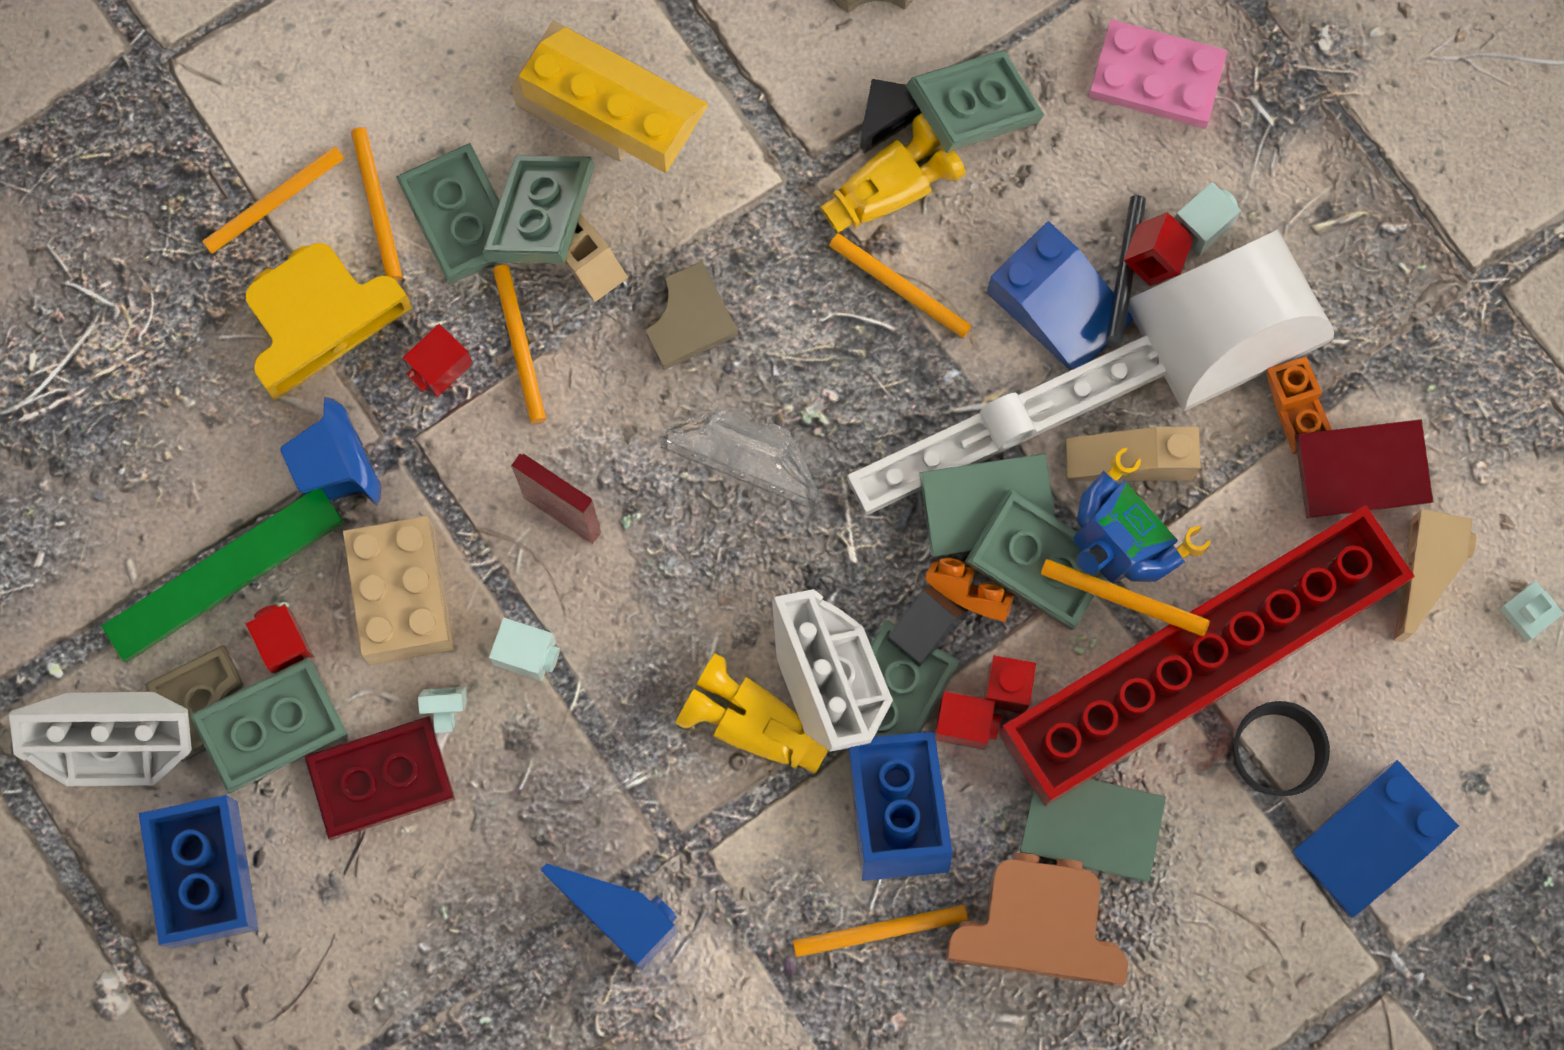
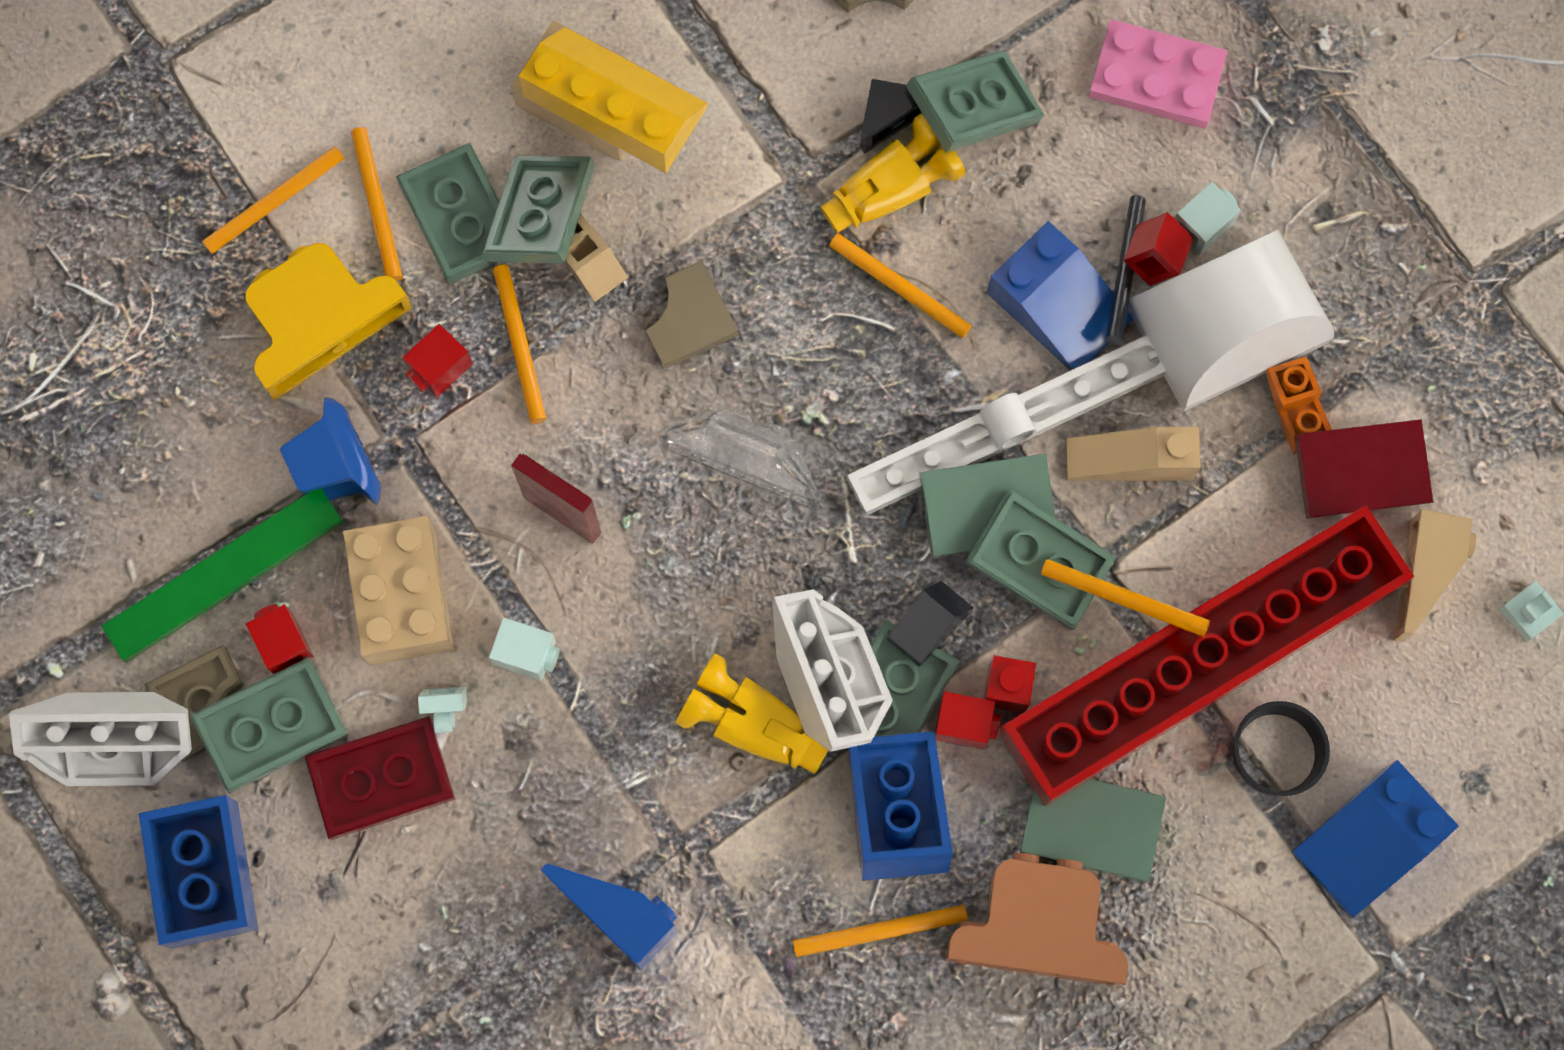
orange slope [925,558,1014,622] -> none
blue torso [1074,447,1211,583] -> none

